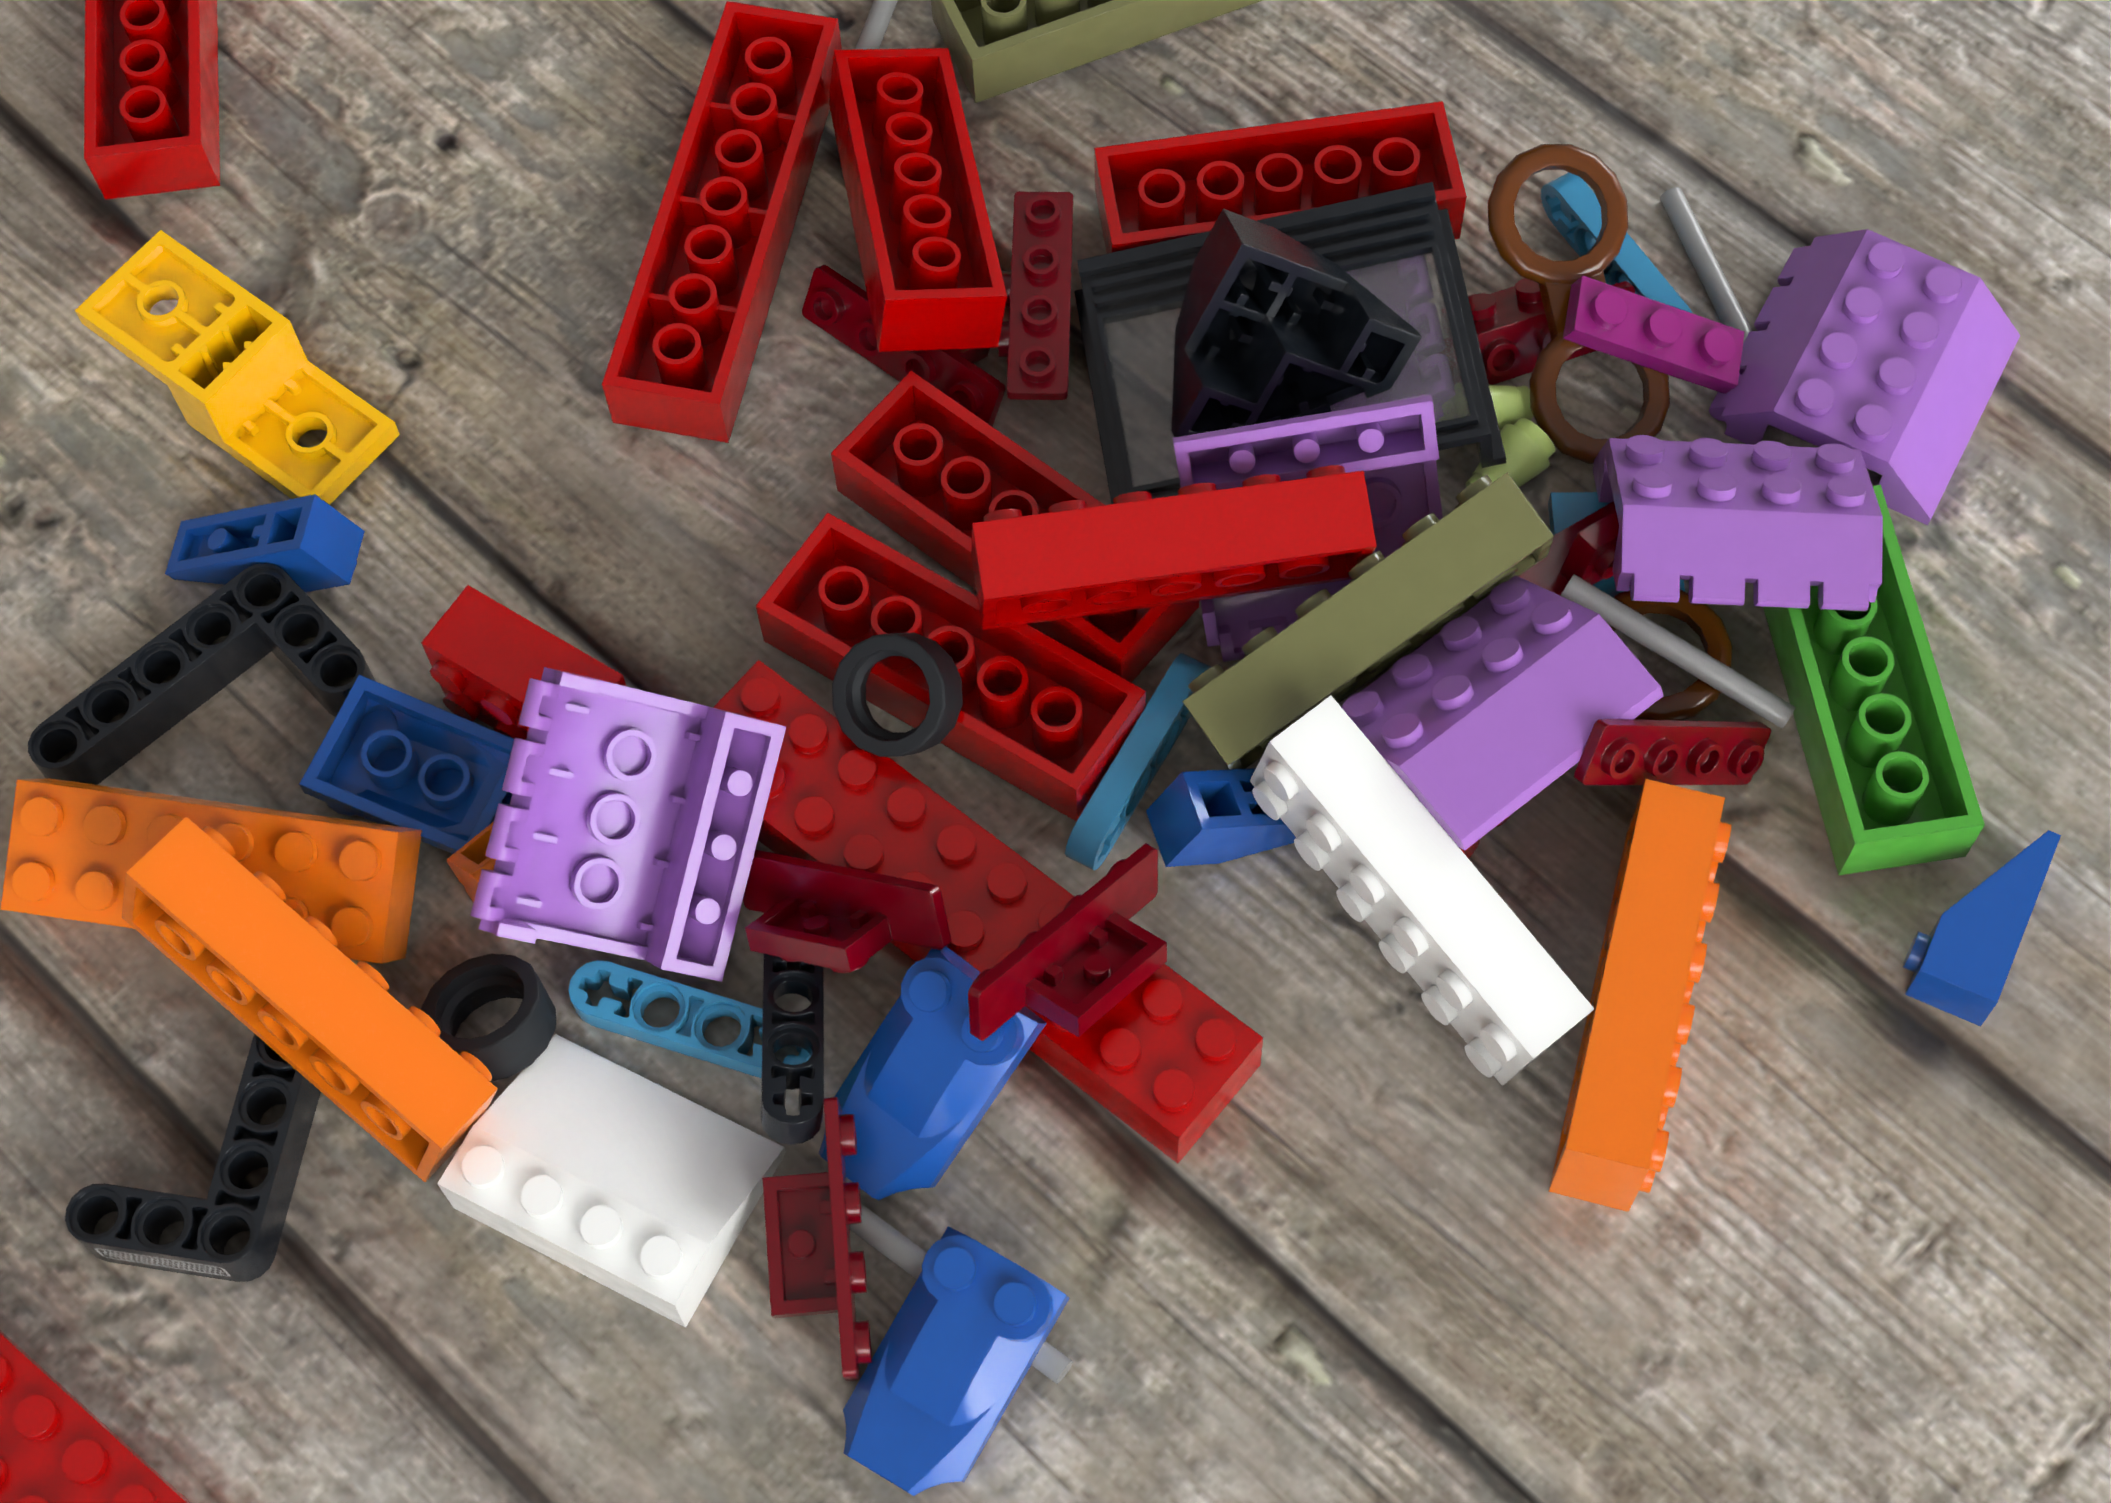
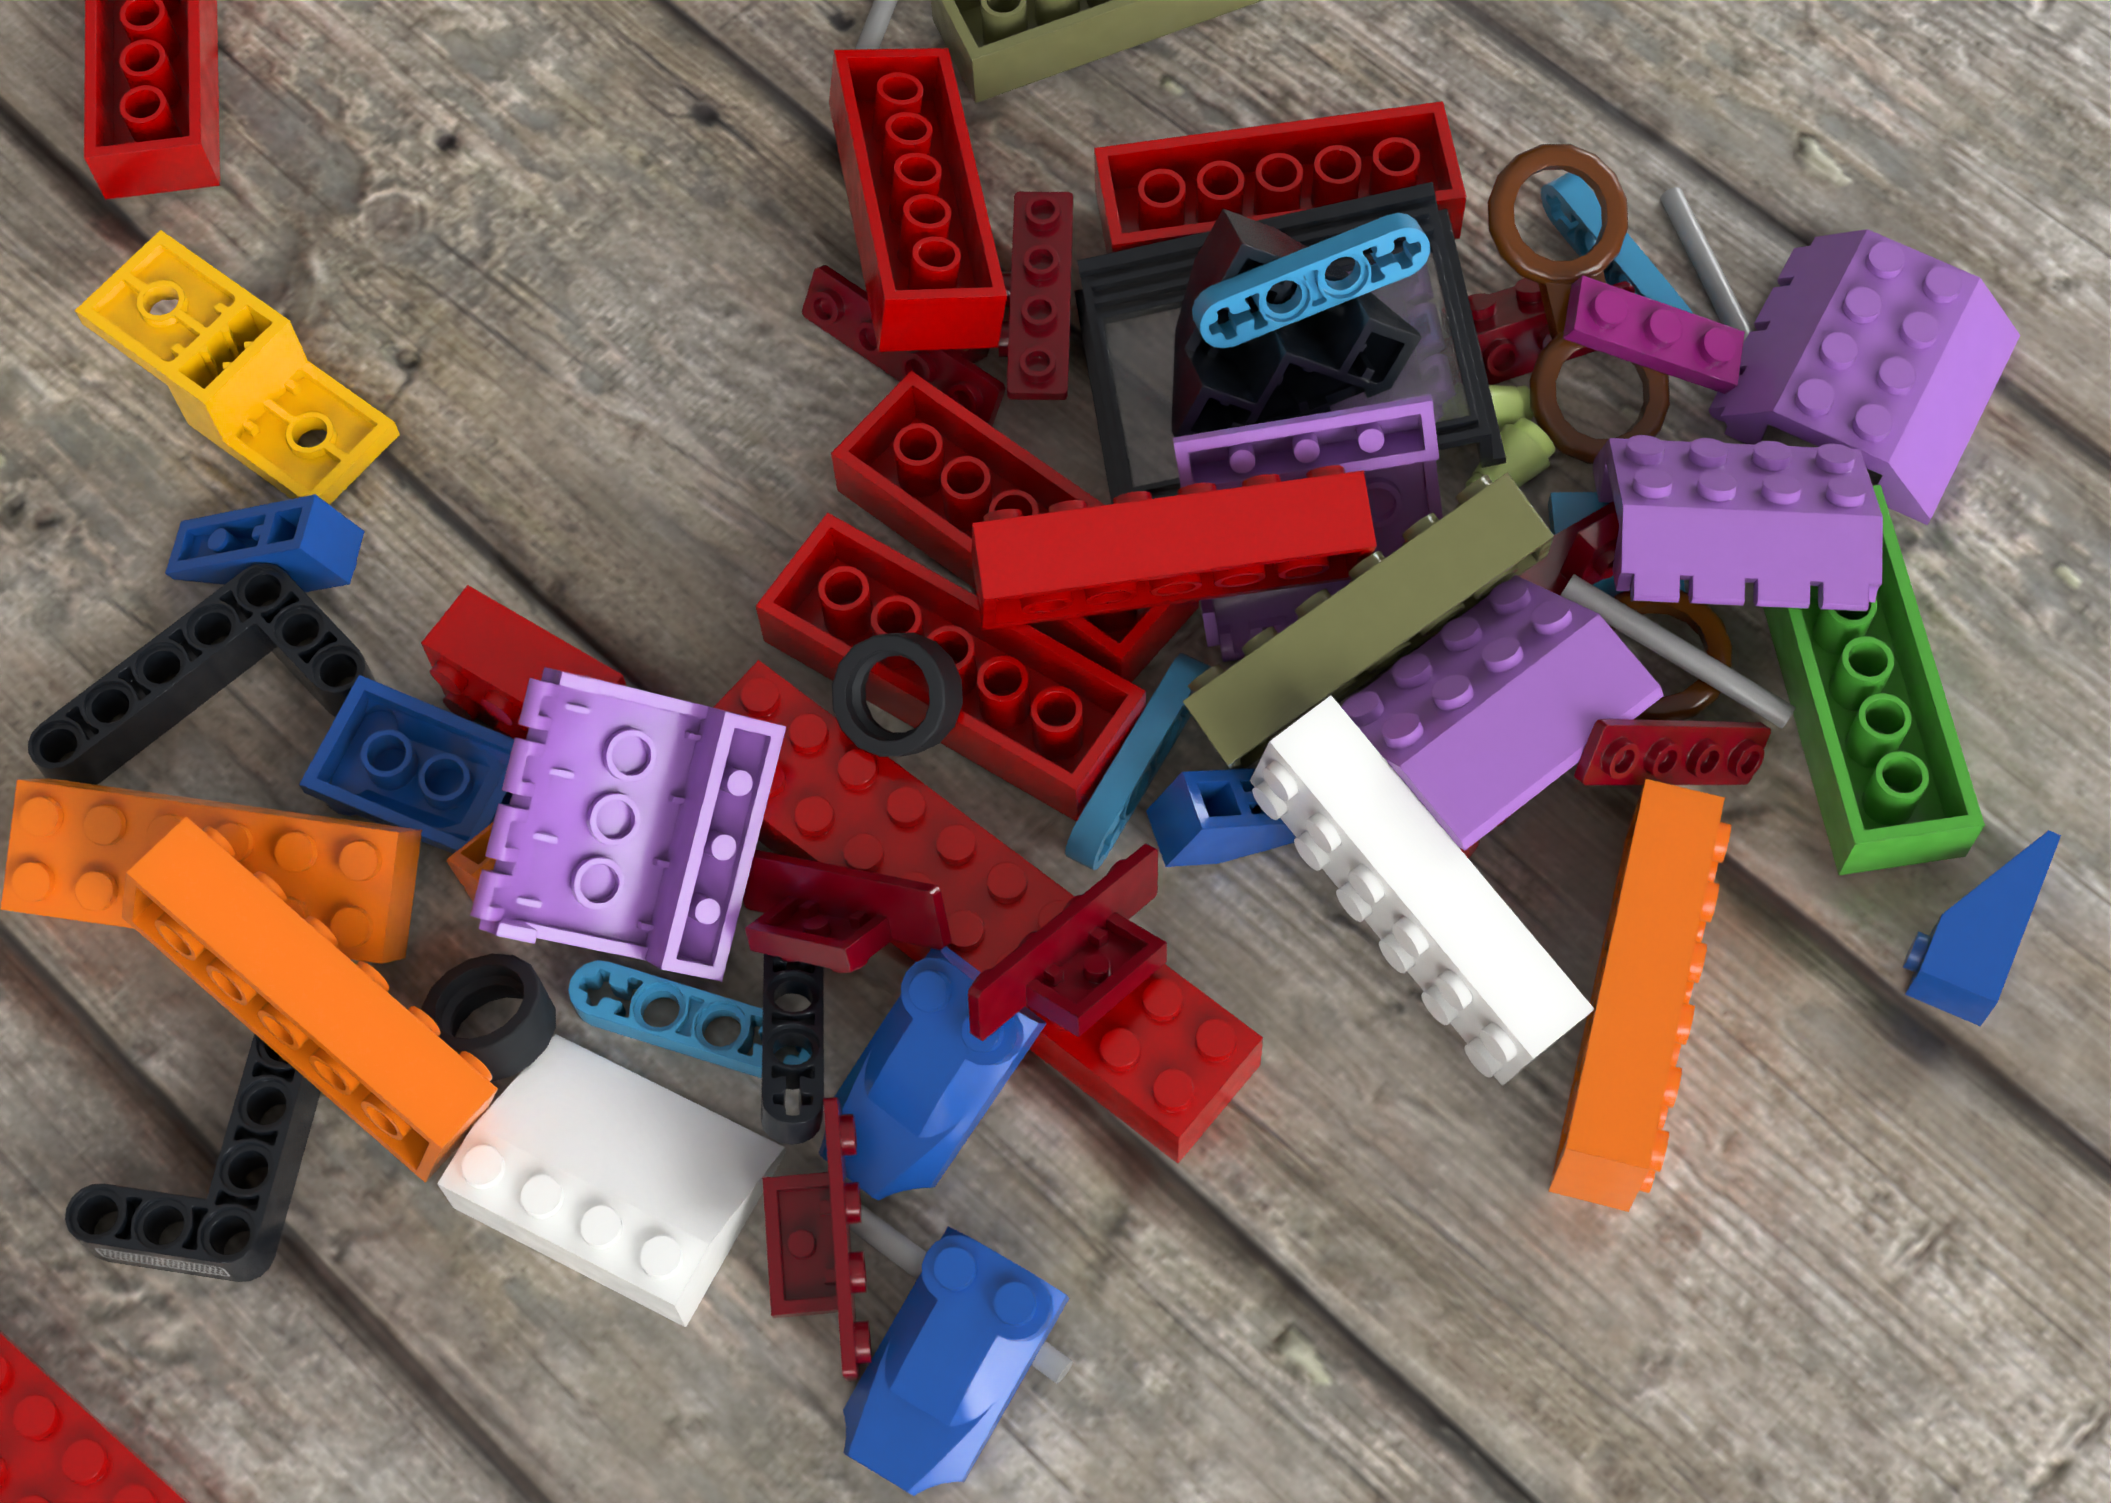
red brick [602,1,842,443] -> none
none -> dark azure beam [1192,213,1430,348]

